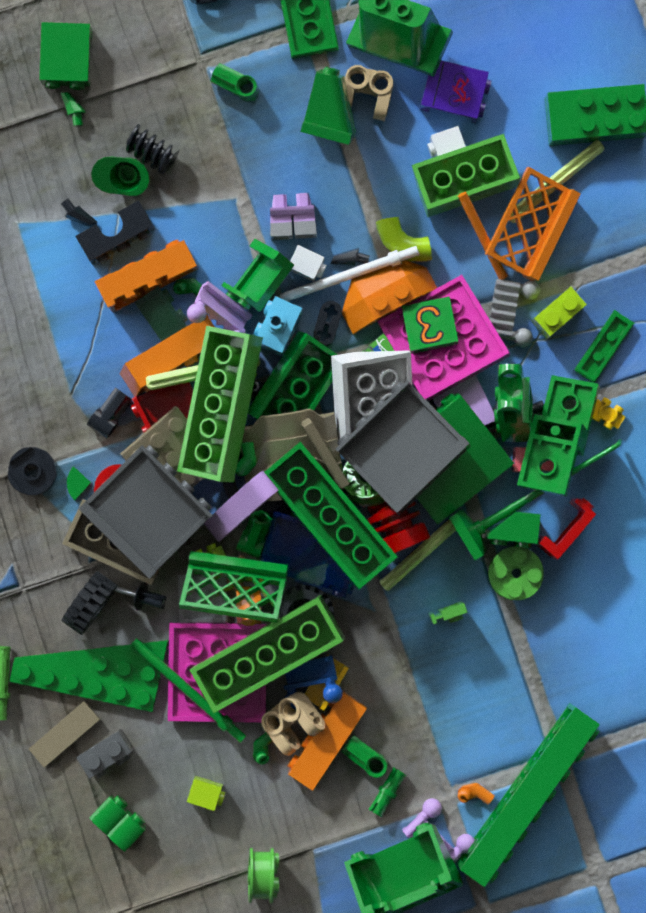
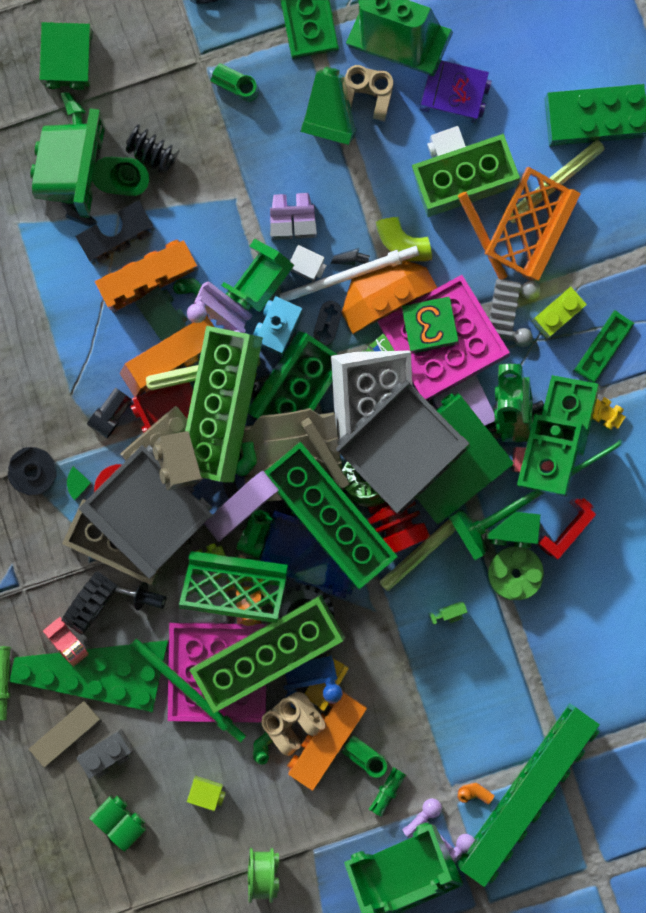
none -> windscreen [30,108,105,218]
none -> coral leg [43,617,89,667]
none -> dark tan brick [153,431,202,491]

